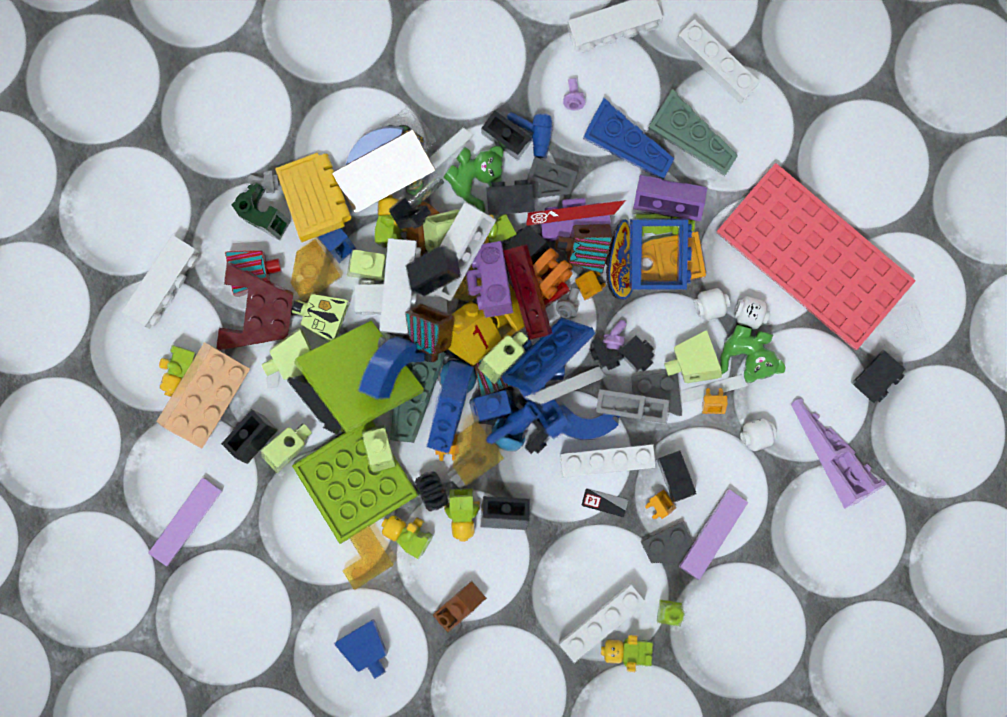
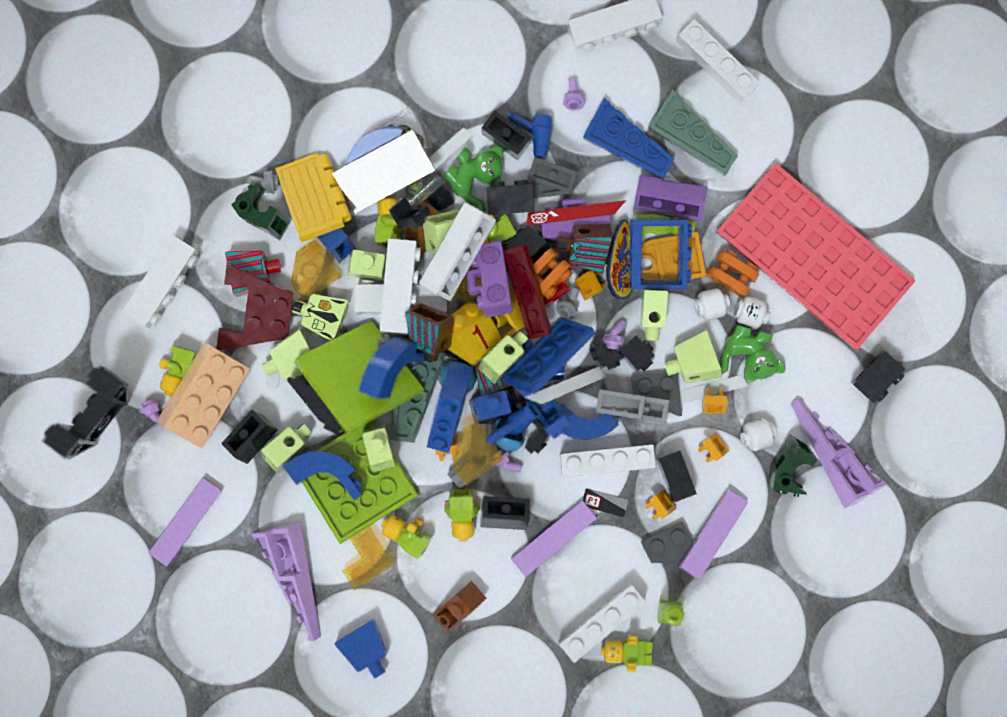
black brick [406,245,461,296] -> none
black gear [415,471,448,512] -> none
none -> black wedge [42,365,129,459]
none -> lavender plate [139,399,161,424]
none -> lavender wedge [252,522,321,641]
none -> blue arch [283,452,363,500]
none -> black bracket [422,171,454,211]
none -> lavender plate [490,449,522,473]
none -> lavender tile [511,500,597,577]
none -> yellowish green torso [640,289,668,341]
none -> light orange tile [698,432,730,462]
none -> orange brick [706,250,759,298]
none -> dark green tile [769,434,818,497]

